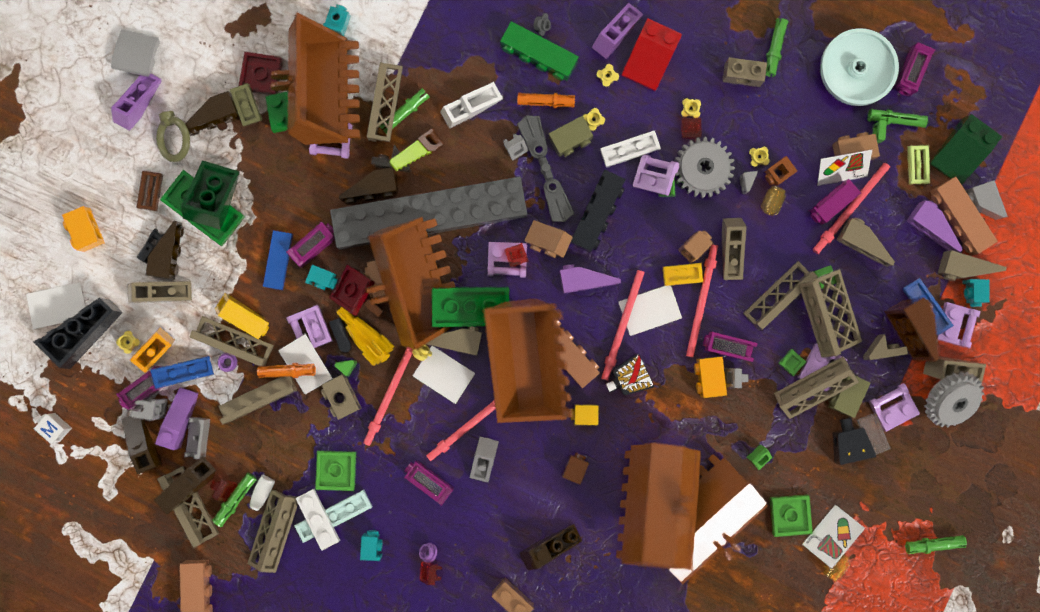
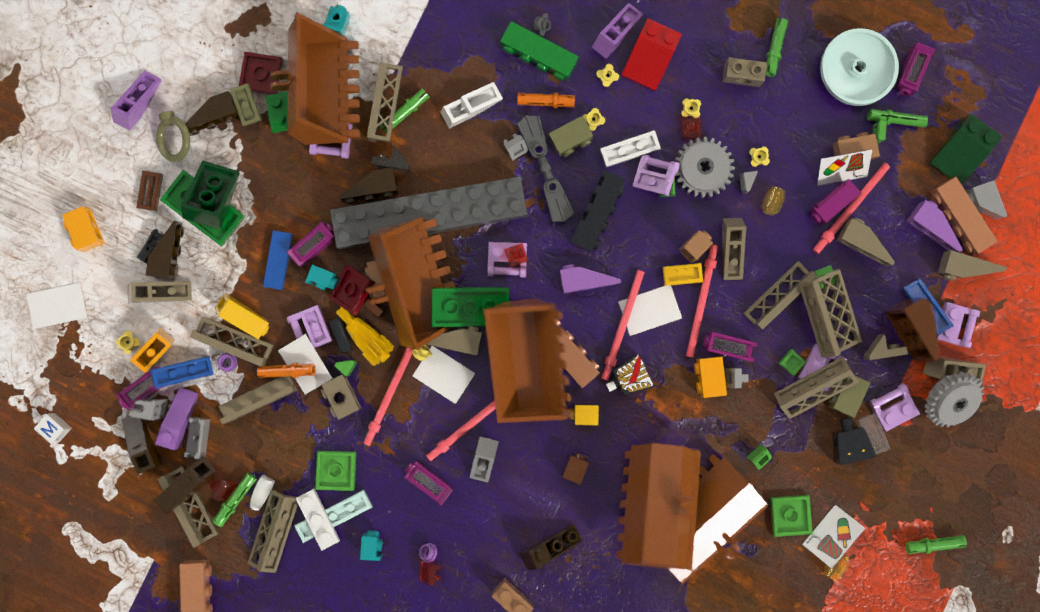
black wedge [33,297,123,369] -> none
light grey slope [111,29,160,77] -> none
lime piece [389,128,444,172] -> none
medium nougat brick [524,220,573,258] -> none
dark orange brick [765,156,797,187] -> none
yellowish green tile [908,145,930,184] -> none
teal brick [962,279,990,307] -> none

